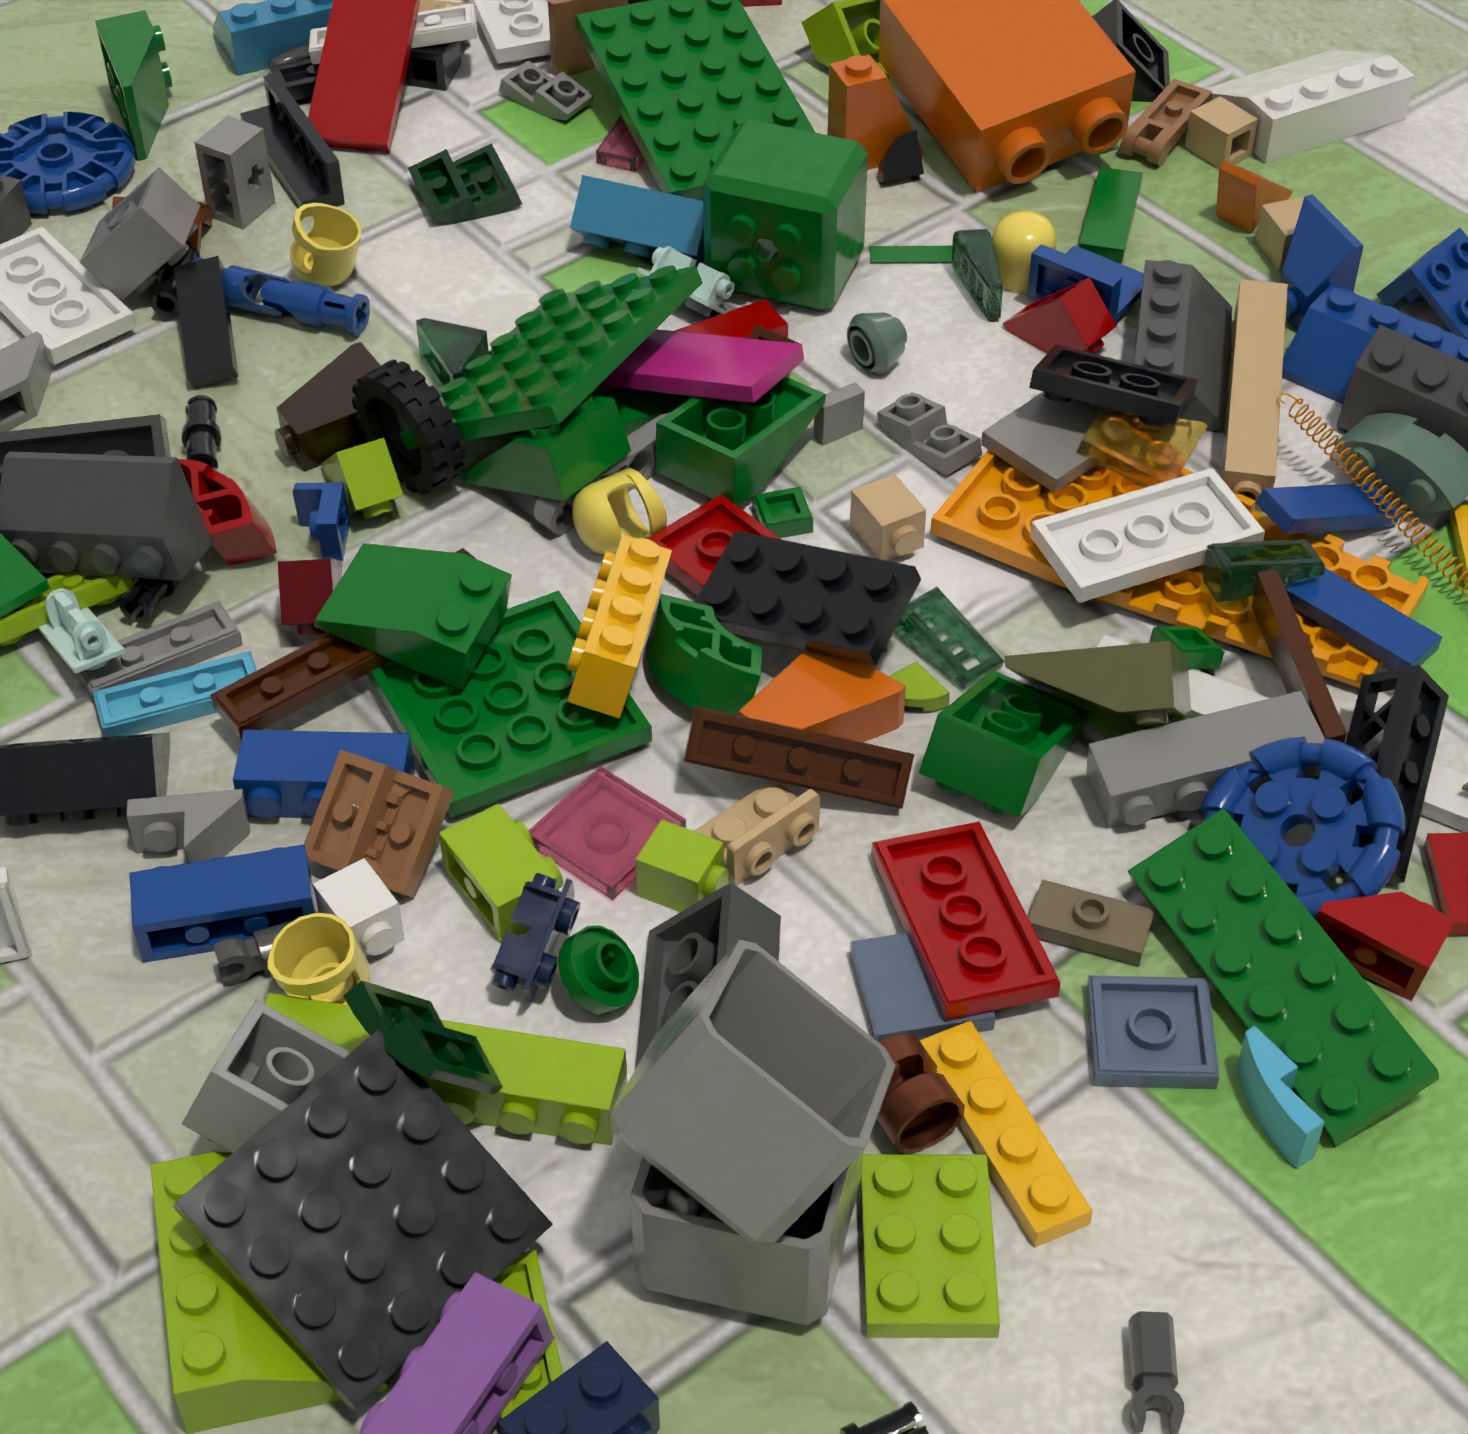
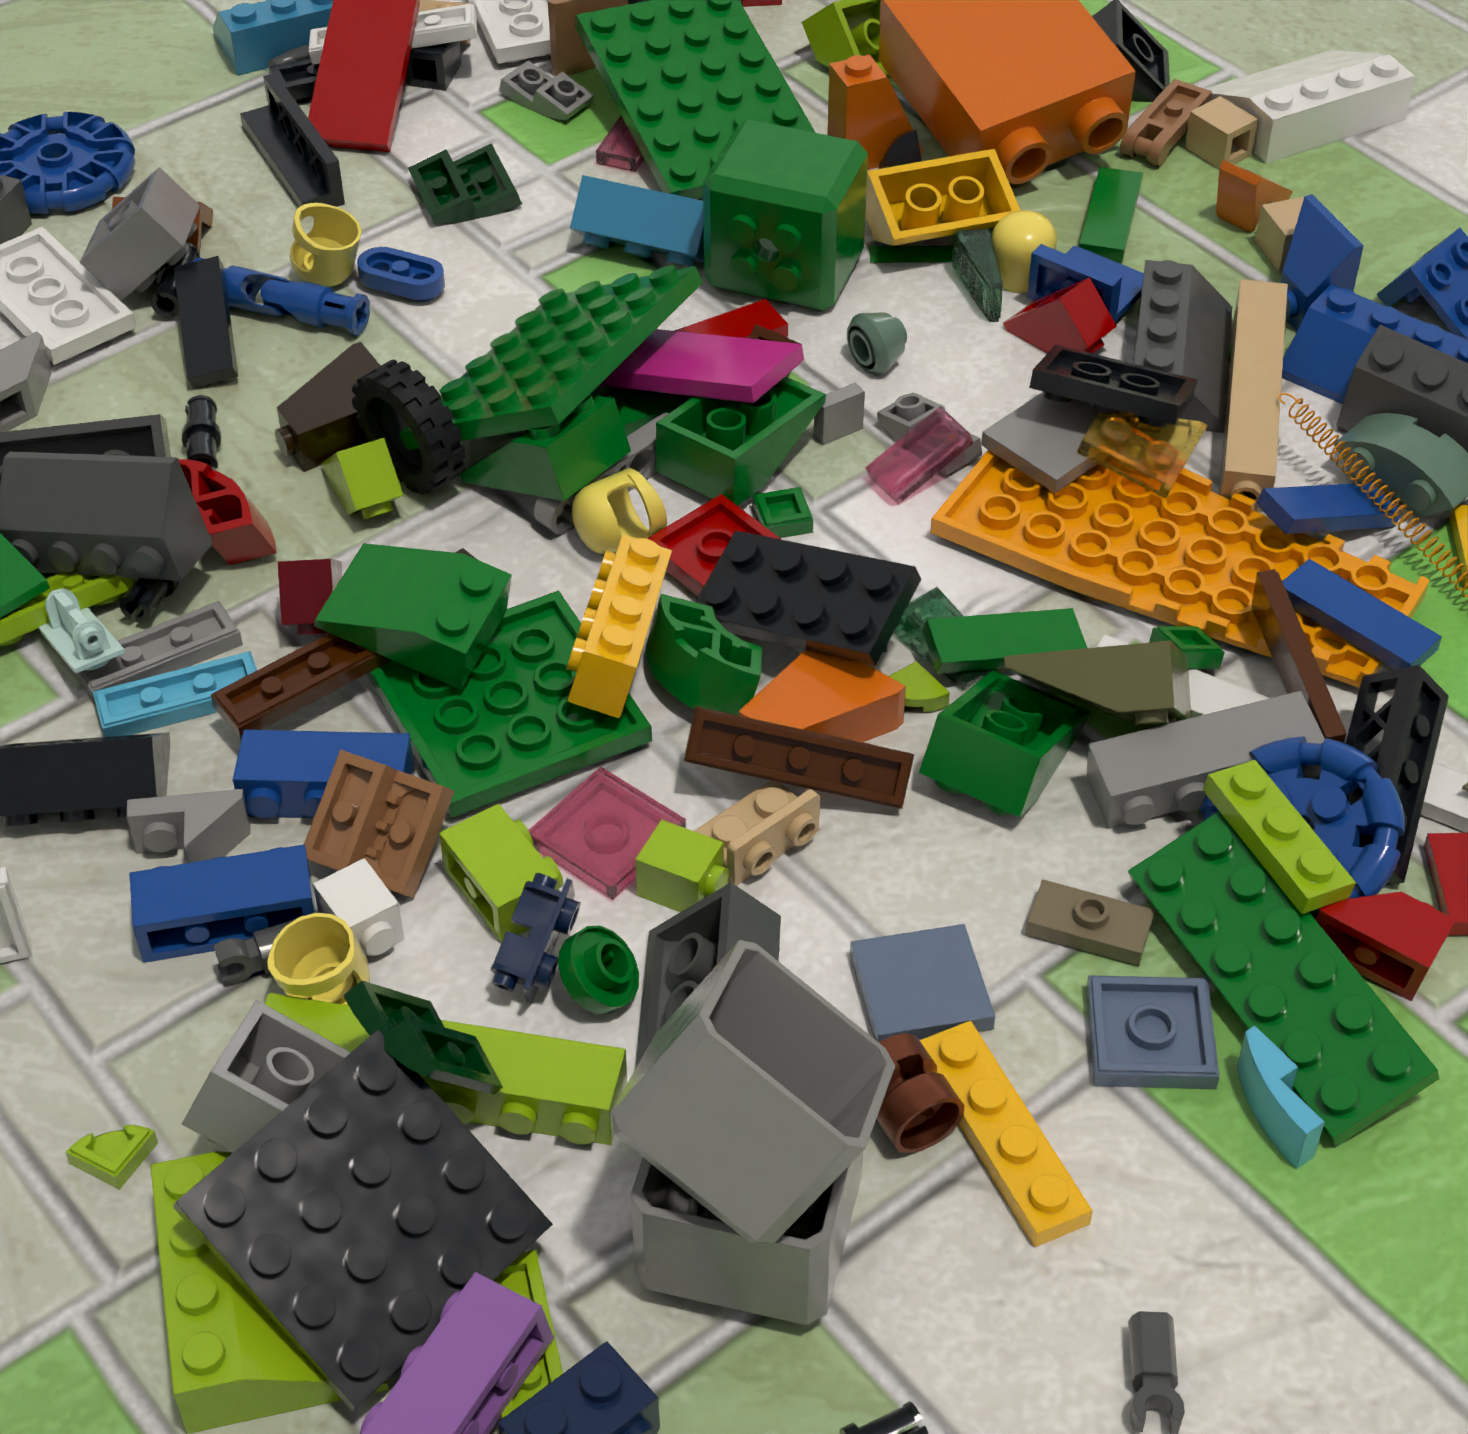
green slope [95,10,173,161] -> none
light grey brick [194,116,276,230] -> none
blue bracket [293,482,351,561] -> none
clear green slope [416,318,489,388] -> none
light aqua hinge [637,246,734,317] -> none
tan brick [850,474,926,561] -> none
lime plate [860,1154,1000,1338] -> none
red tile [871,821,1061,1020] -> none
white plate [1030,468,1265,603] -> none
clear green slope [1203,539,1325,603] -> none
none -> lime tile [66,1125,158,1190]
none -> blue plate [357,247,445,302]
none -> yellow slope [865,148,1020,246]
none -> clear pink tile [865,406,974,505]
none -> green tile [922,608,1087,674]
none -> lime plate [1203,760,1356,914]

